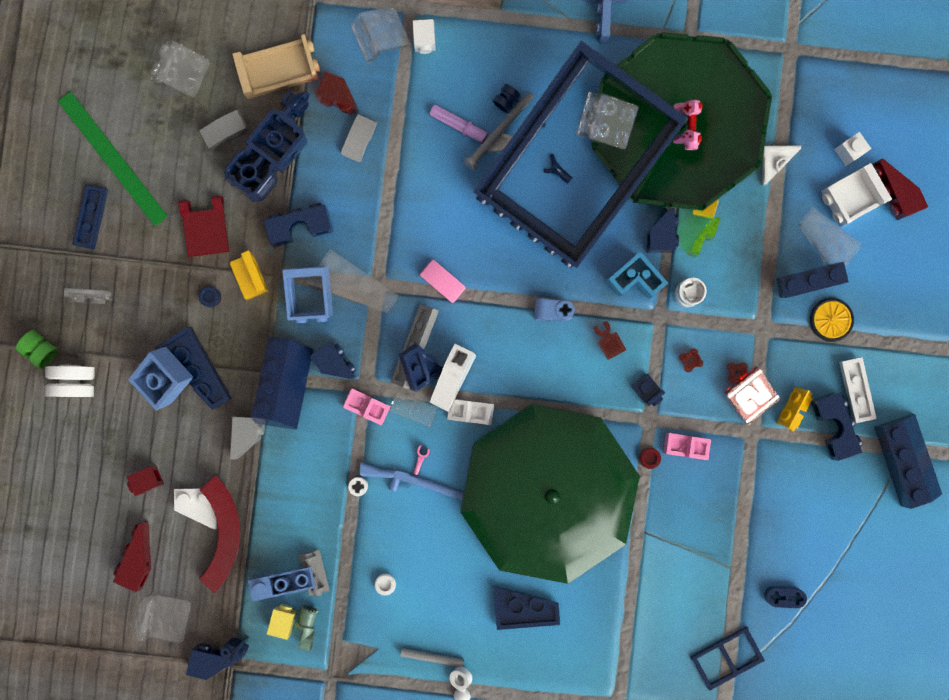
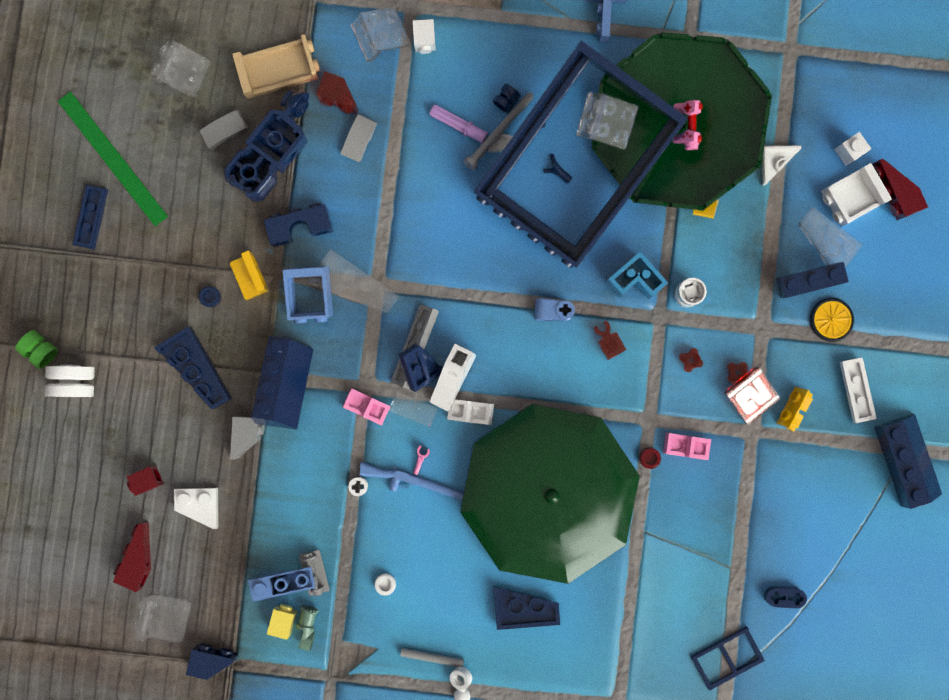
clear plate [64,288,114,304] -> none
medium blue brick [128,347,193,410] -> none
dark red flag [178,196,230,257] -> none
dark red tile [199,474,240,593] -> none
dark blue hinge [220,636,249,667] -> none
dark blue slope [310,342,357,379] -> none
bright pink slope [419,259,466,303] -> none
dark blue bracket [630,373,665,407] -> none
dark blue slope [647,208,679,253] -> none
clear neon green slope [687,217,721,257] -> none
dark blue arch [811,392,862,461] -> none

